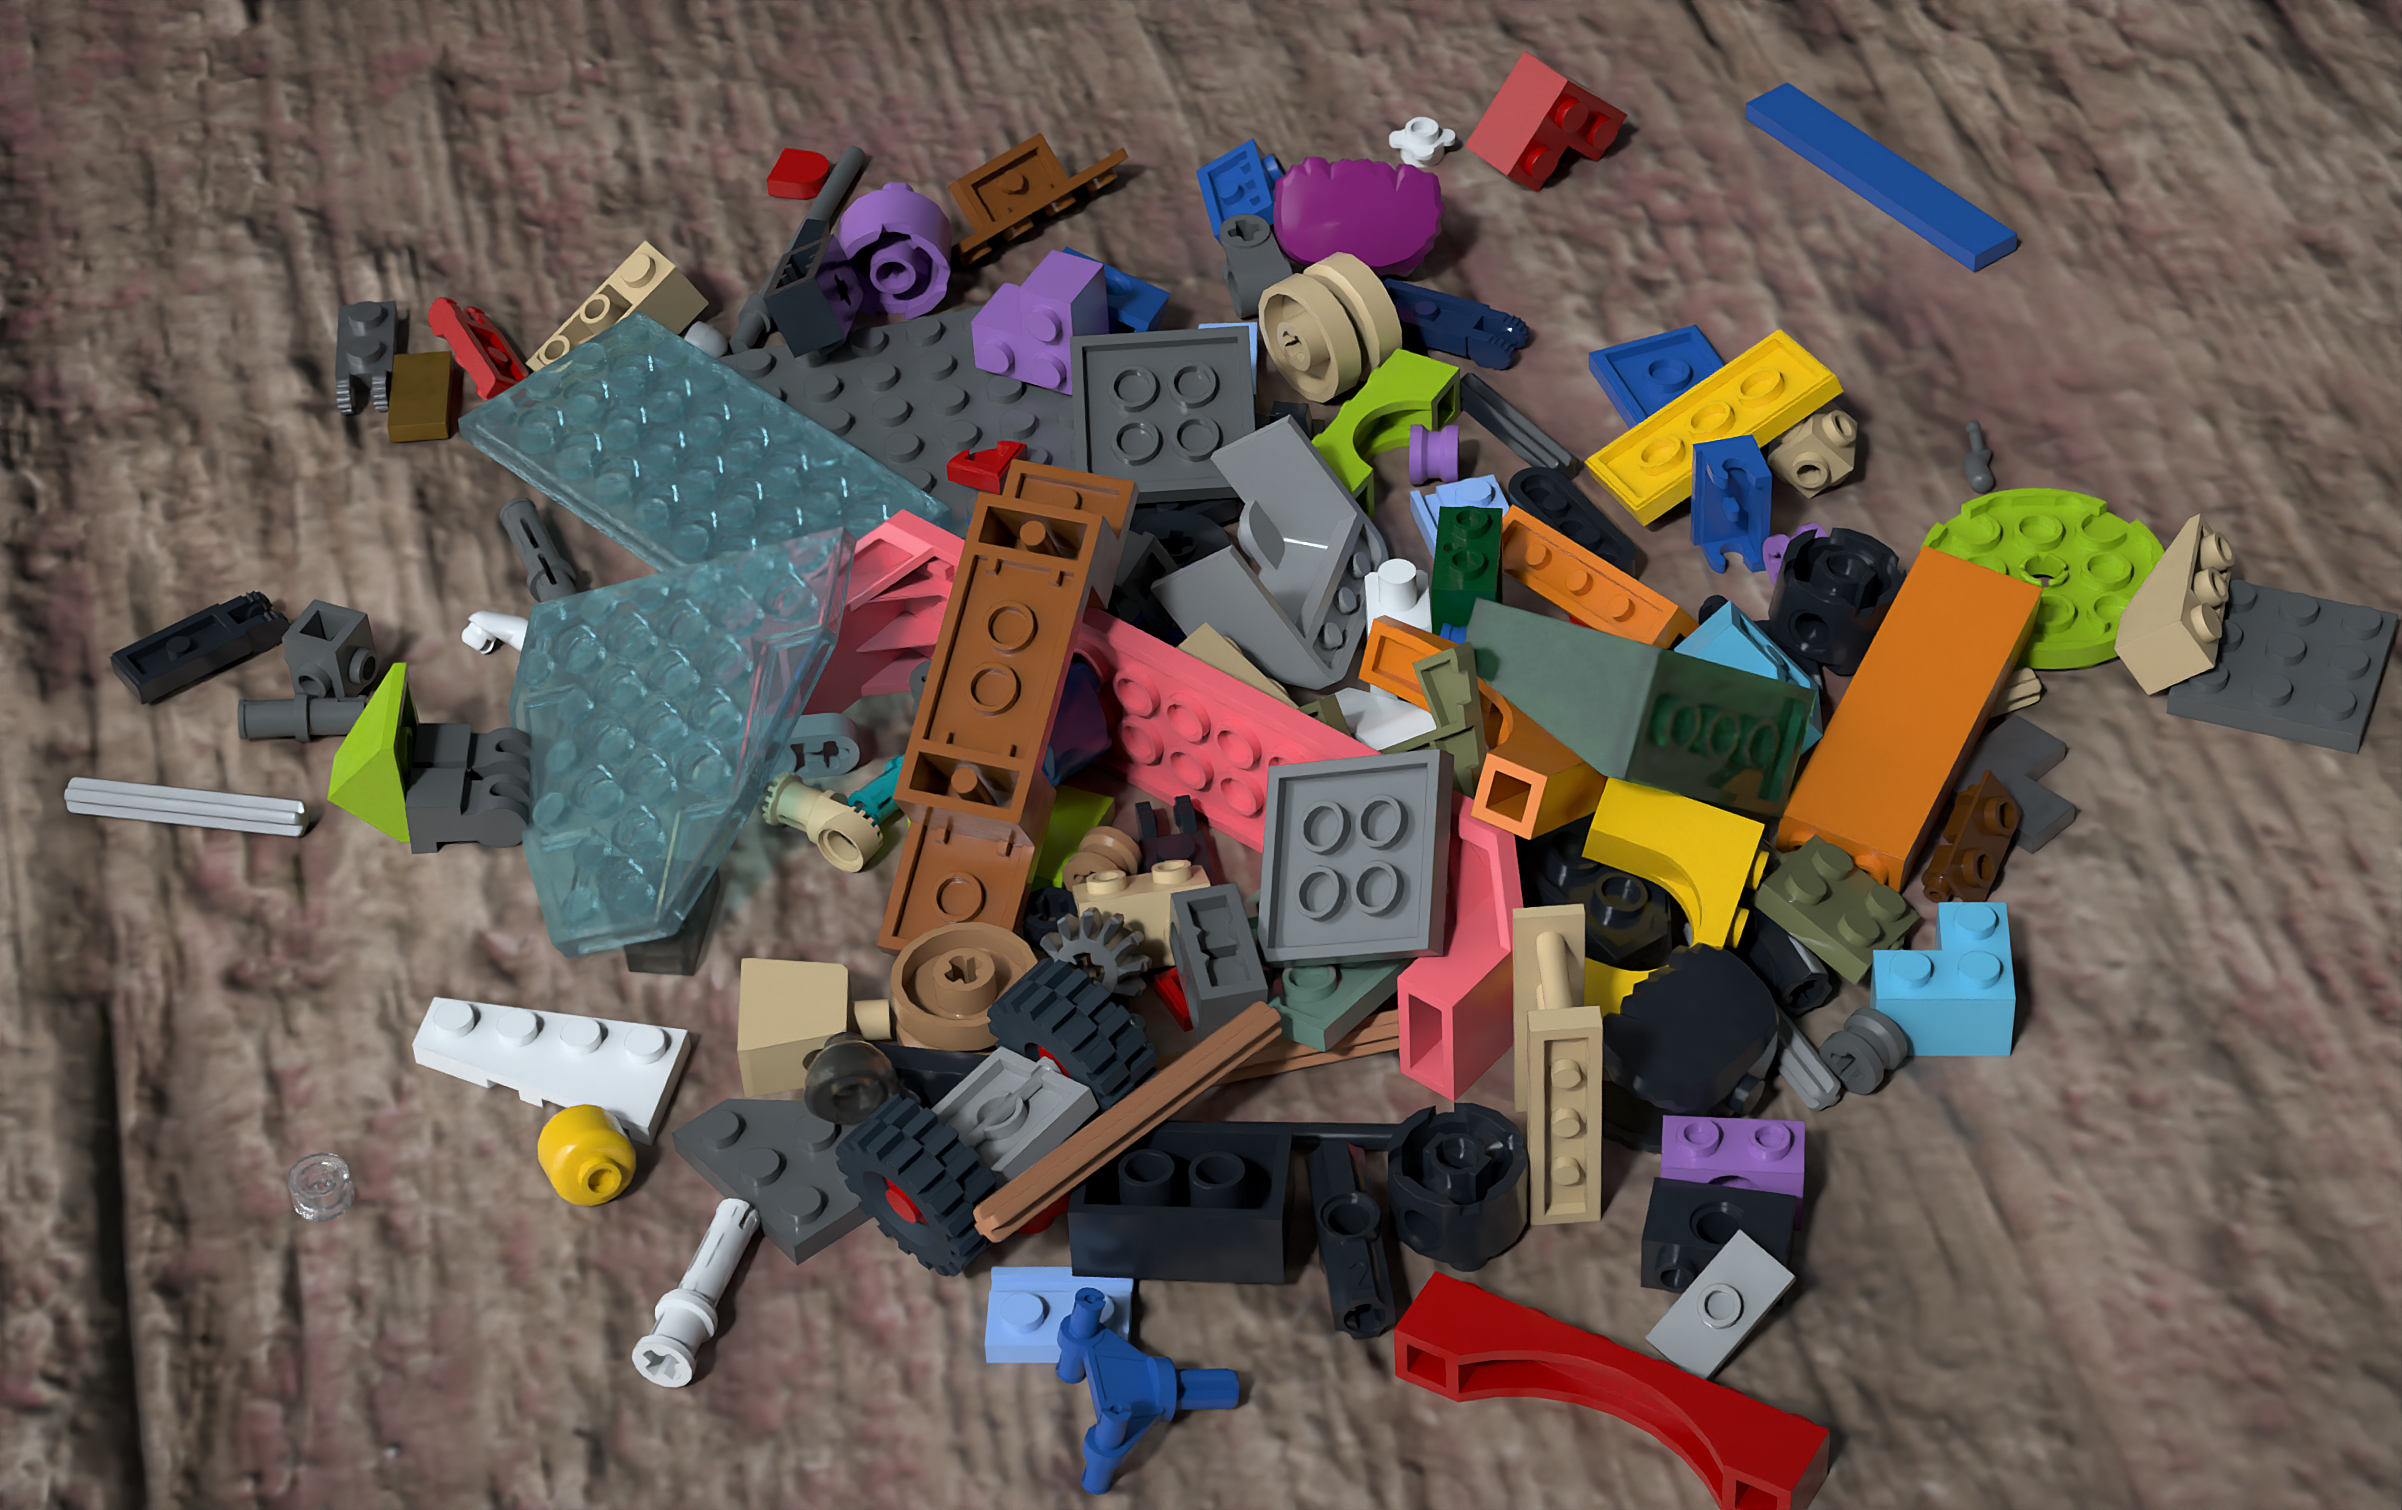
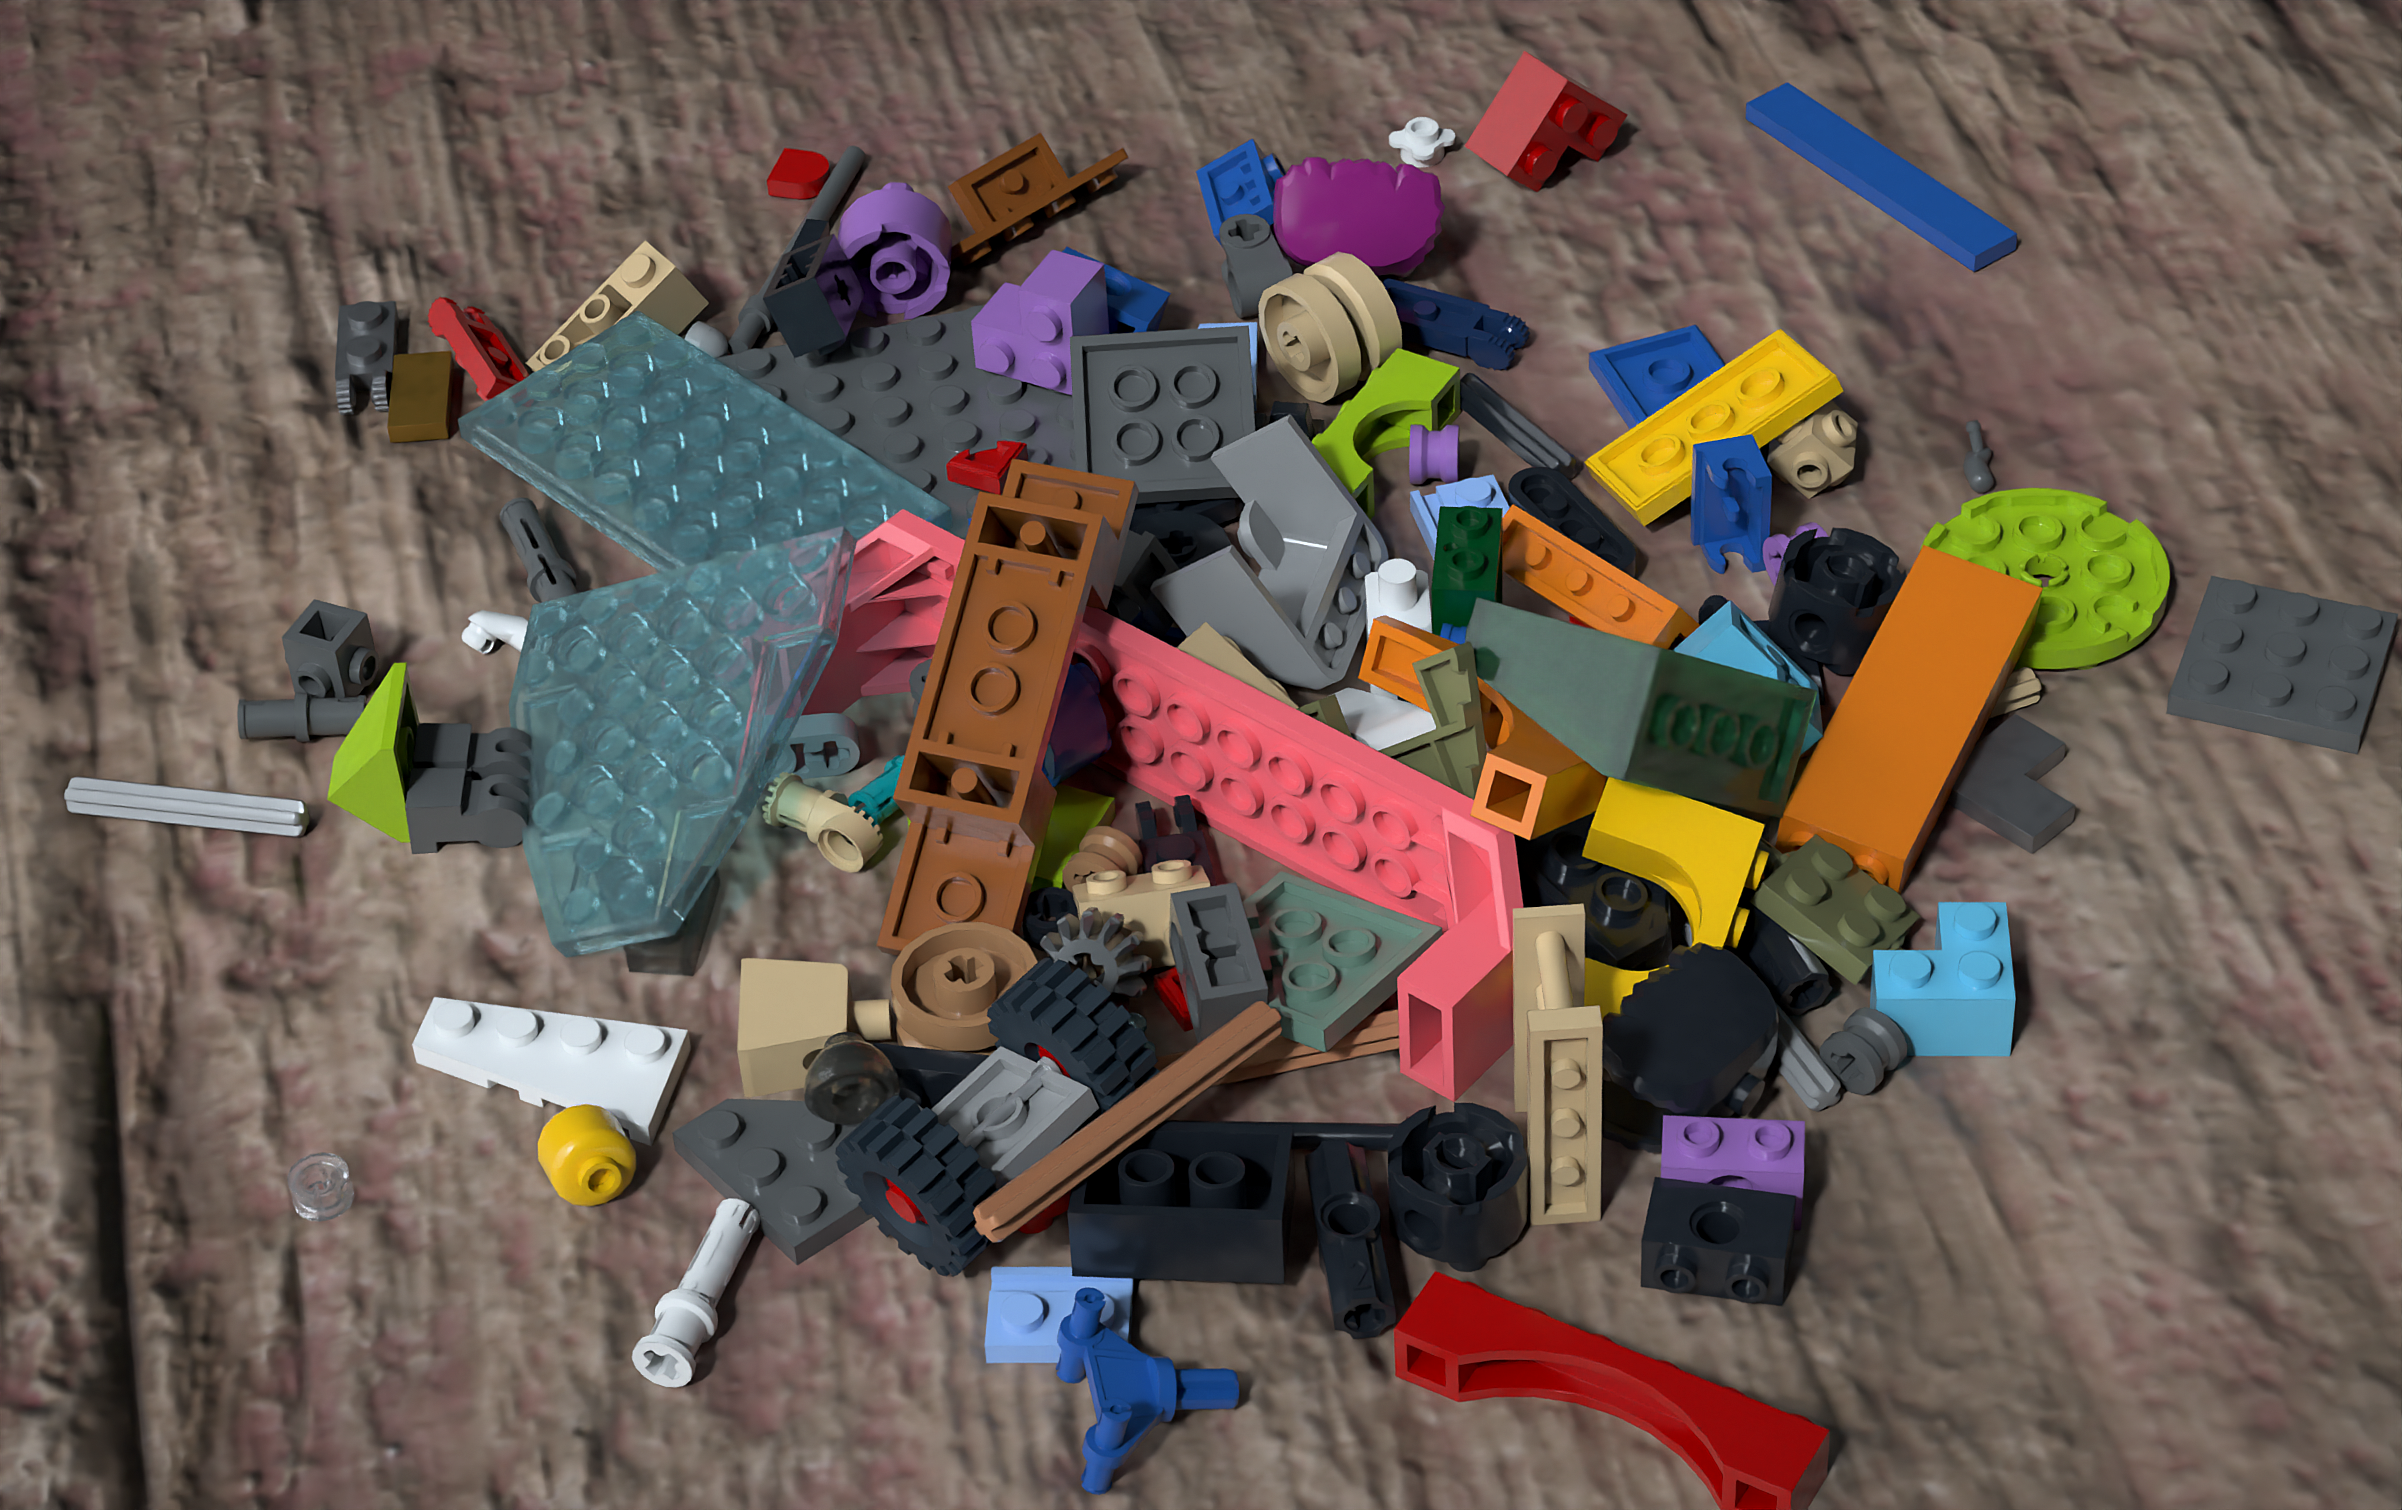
black hinge [110,590,291,705] -> none
plate [1256,748,1454,968] -> none
light grey plate [1645,1229,1796,1381] -> none
reddish brown hinge [1921,770,2023,903] -> none
tan slope [2114,513,2235,696] -> none

